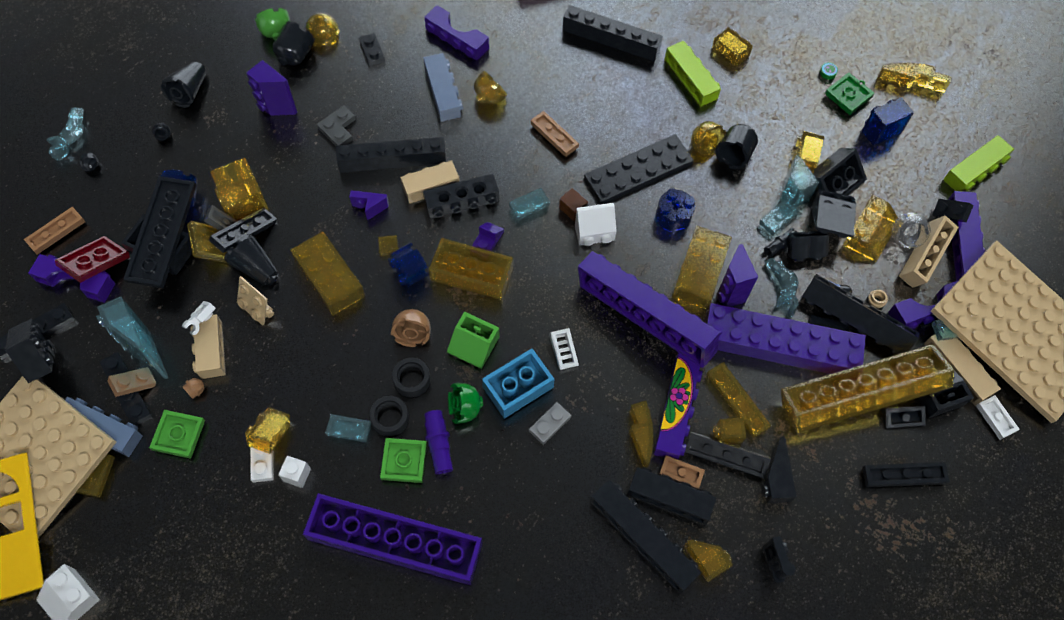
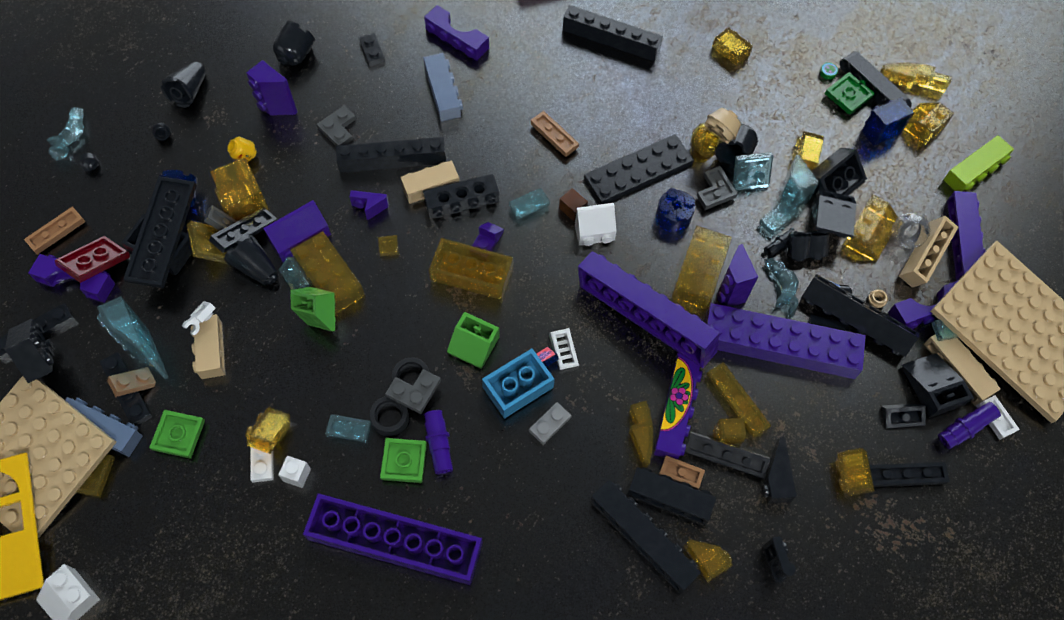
medium nougat plate [183,378,204,399] -> none
tan hinge [237,276,274,325] -> none
bright green cylinder [255,8,290,40] -> none
clear yellow cylinder [305,13,339,47] -> none
clear blue brick [387,243,429,287] -> none
medium nougat cylinder [391,309,431,347] -> none
green cylinder [448,383,483,424] -> none
clear yellow cylinder [474,71,507,105] -> none
lime brick [665,41,721,107] -> none
clear yellow brick [781,344,954,433] -> none
black plate [932,198,974,222] -> none
none -> yellow head [227,137,256,163]
none -> dark purple slope [263,200,331,262]
none -> clear light blue plate [279,257,312,290]
none -> bright green slope [290,287,336,332]
none -> dark grey plate [385,369,441,414]
none -> tile [536,346,559,367]
none -> dark grey plate [696,166,738,210]
none -> tan cone [704,108,741,144]
none -> clear light blue plate [733,152,773,190]
none -> clear yellow brick [835,448,874,496]
none -> beam [839,51,912,117]
none -> clear yellow slope [898,103,954,145]
none -> dark purple piece [938,402,1001,449]

